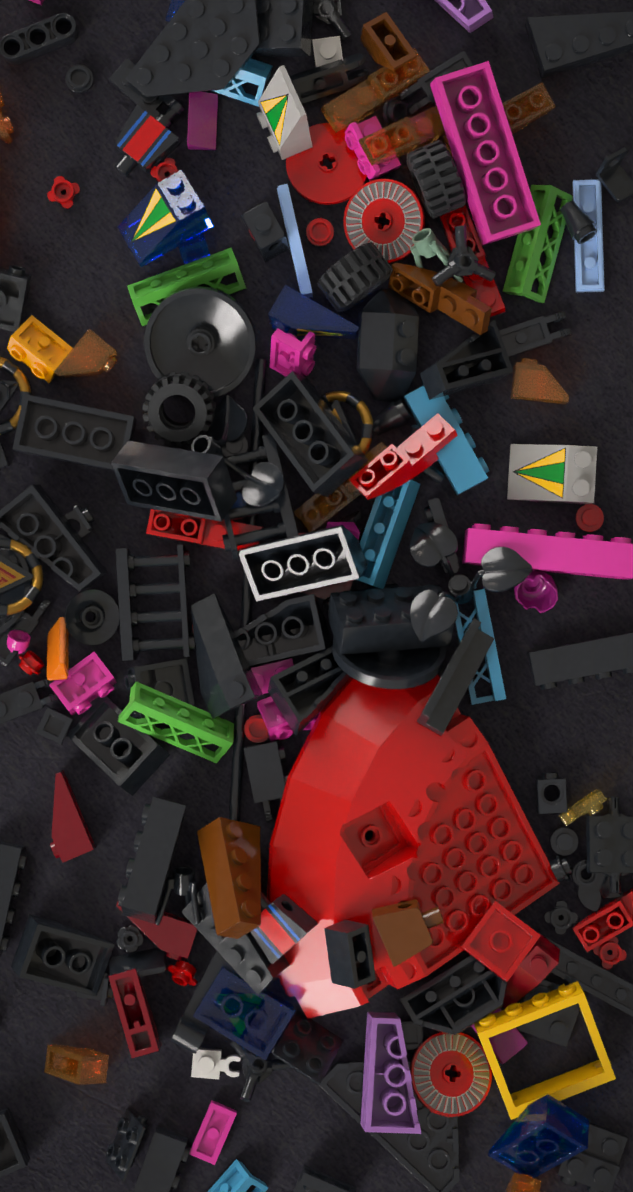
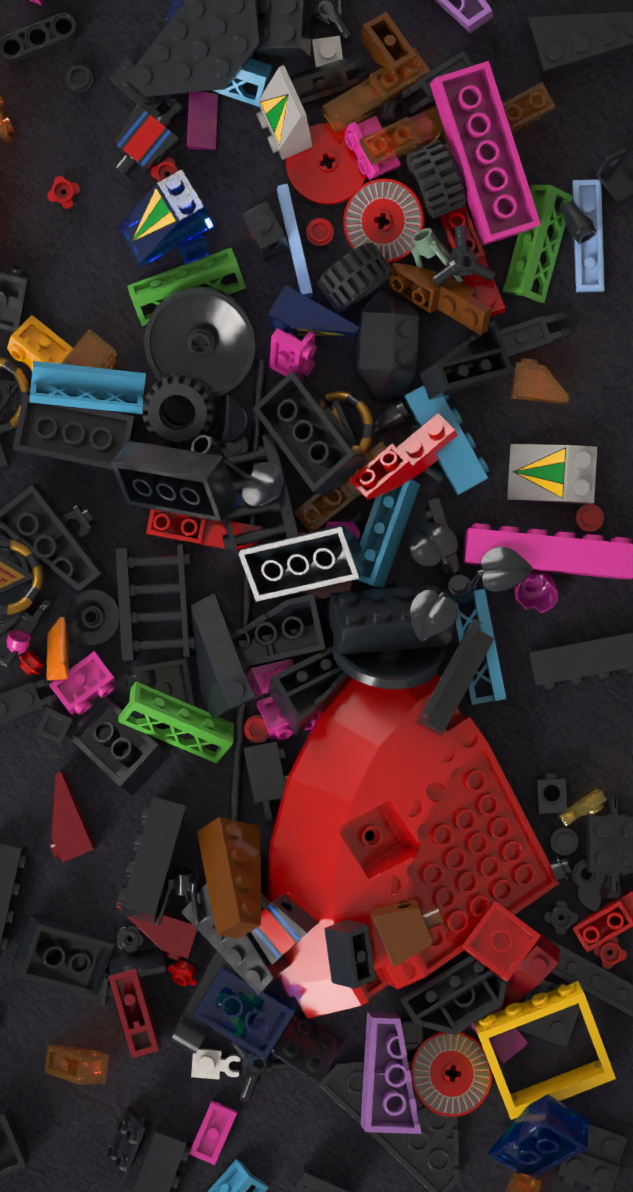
none -> dark azure fence [29,361,146,414]

